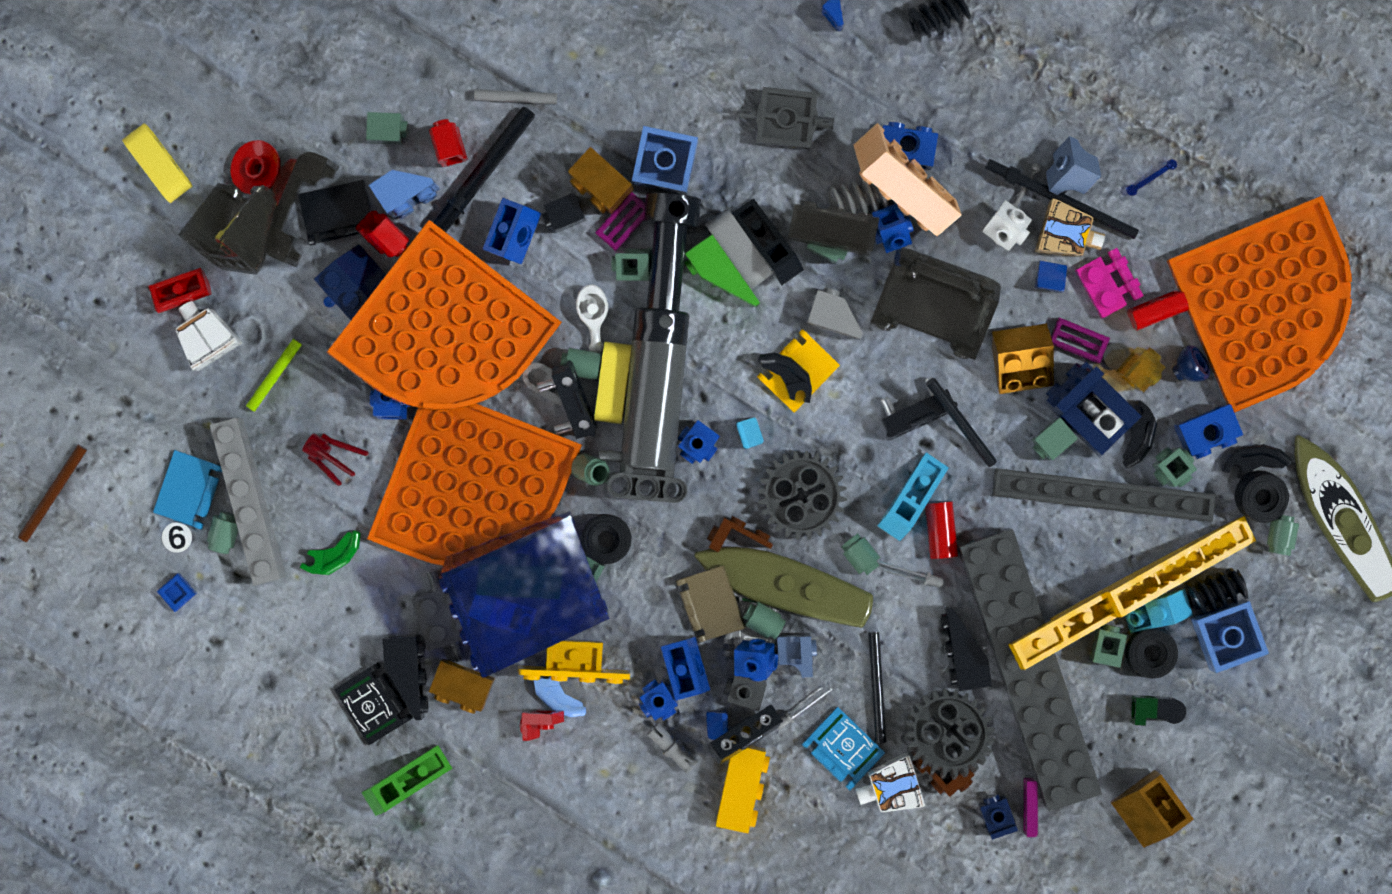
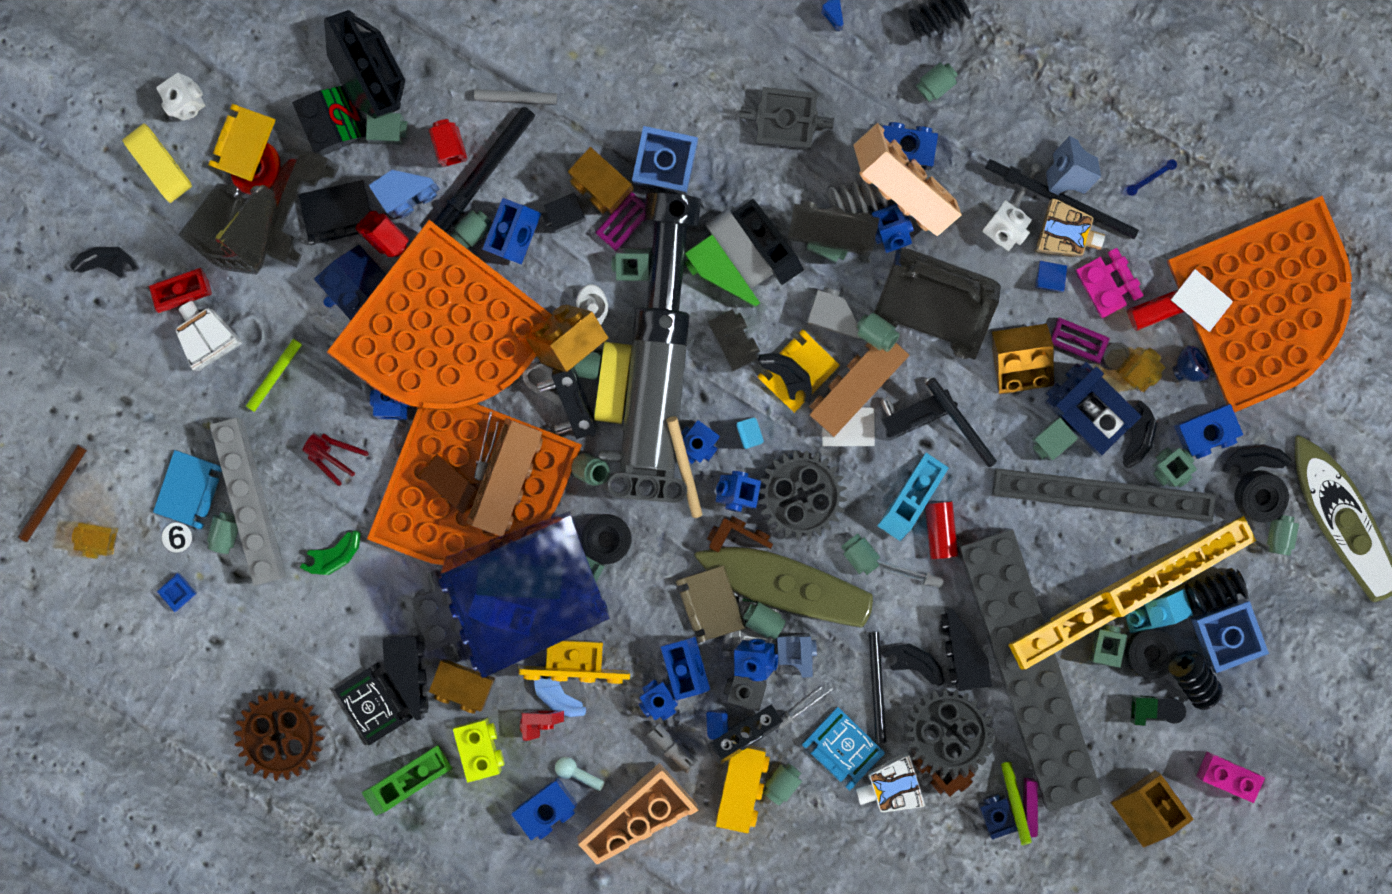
none -> black piece [70,246,140,279]
none -> clear yellow brick [72,522,118,559]
none -> white brick [156,73,205,121]
none -> yellow piece [208,104,276,182]
none -> reddish brown gear [234,690,326,781]
none -> black slope [292,86,367,157]
none -> black wedge [324,10,405,119]
none -> reddish brown slope [418,454,479,513]
none -> sand green brick [450,210,492,249]
none -> neon yellow brick [453,717,505,783]
none -> medium nougat brick [466,418,543,537]
none -> piece [474,412,499,480]
none -> blue brick [511,777,577,840]
none -> pearl gold brick [525,304,608,372]
none -> light aqua bar [555,757,604,791]
none -> light nougat wedge [577,763,699,864]
none -> tan bar [666,416,703,518]
none -> clear smoke brick [708,309,760,372]
none -> blue brick [715,471,761,512]
none -> sand green brick [763,763,802,806]
none -> medium nougat brick [809,343,910,437]
none -> white sticker [822,407,875,446]
none -> sand green brick [856,312,900,352]
none -> black piece [882,643,945,686]
none -> sand green brick [916,62,958,103]
none -> lime bar [1001,762,1032,845]
none -> black piece [1168,650,1223,710]
none -> white sticker [1171,269,1233,332]
none -> dark pink brick [1196,751,1265,803]

